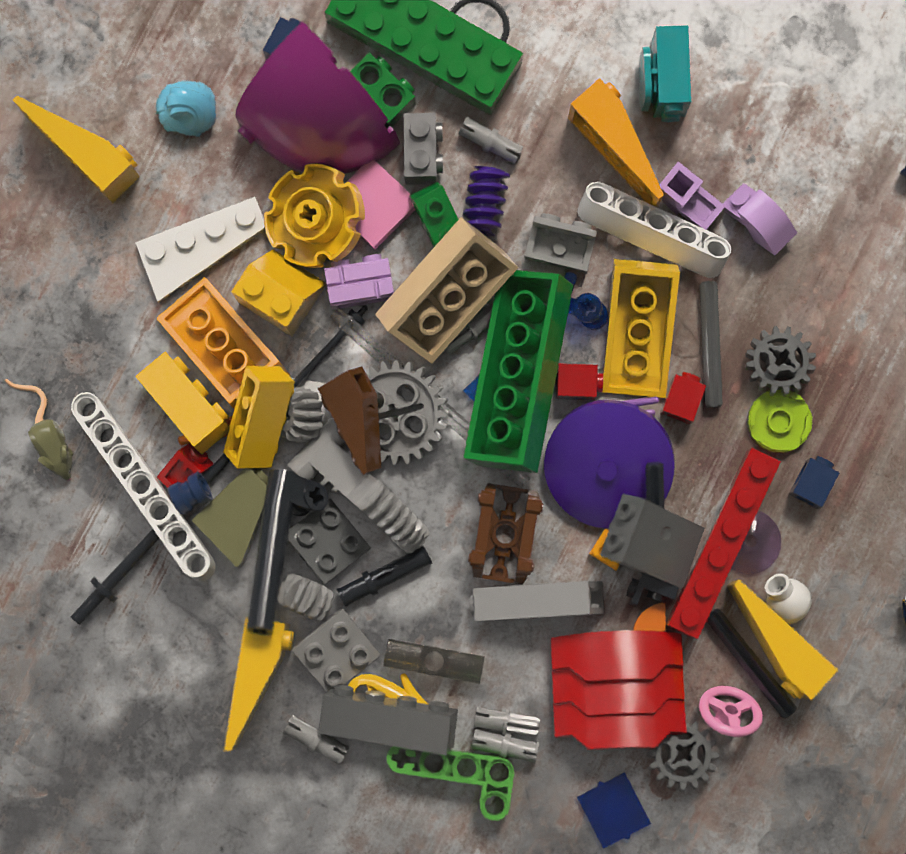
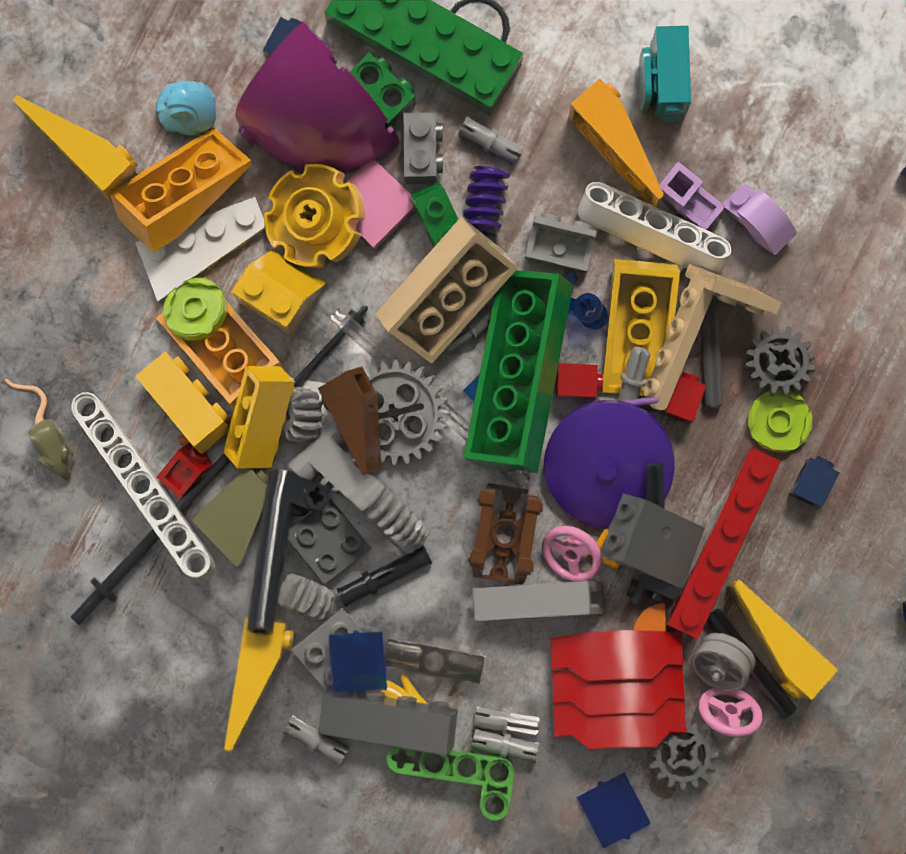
dark blue wheel [168,471,213,515] -> none
lavender brick [324,254,394,310] -> none
clear purple dish [731,511,781,574] -> none
white piece [765,574,812,624] -> none
none -> light orange slope [110,127,252,253]
none -> lime tile [163,278,228,341]
none -> clear blue piece [328,630,387,694]
none -> bright pink piece [542,526,603,582]
none -> light grey axle [618,347,650,401]
none -> tan bracket [642,264,781,410]
none -> light grey wheel [692,633,755,692]

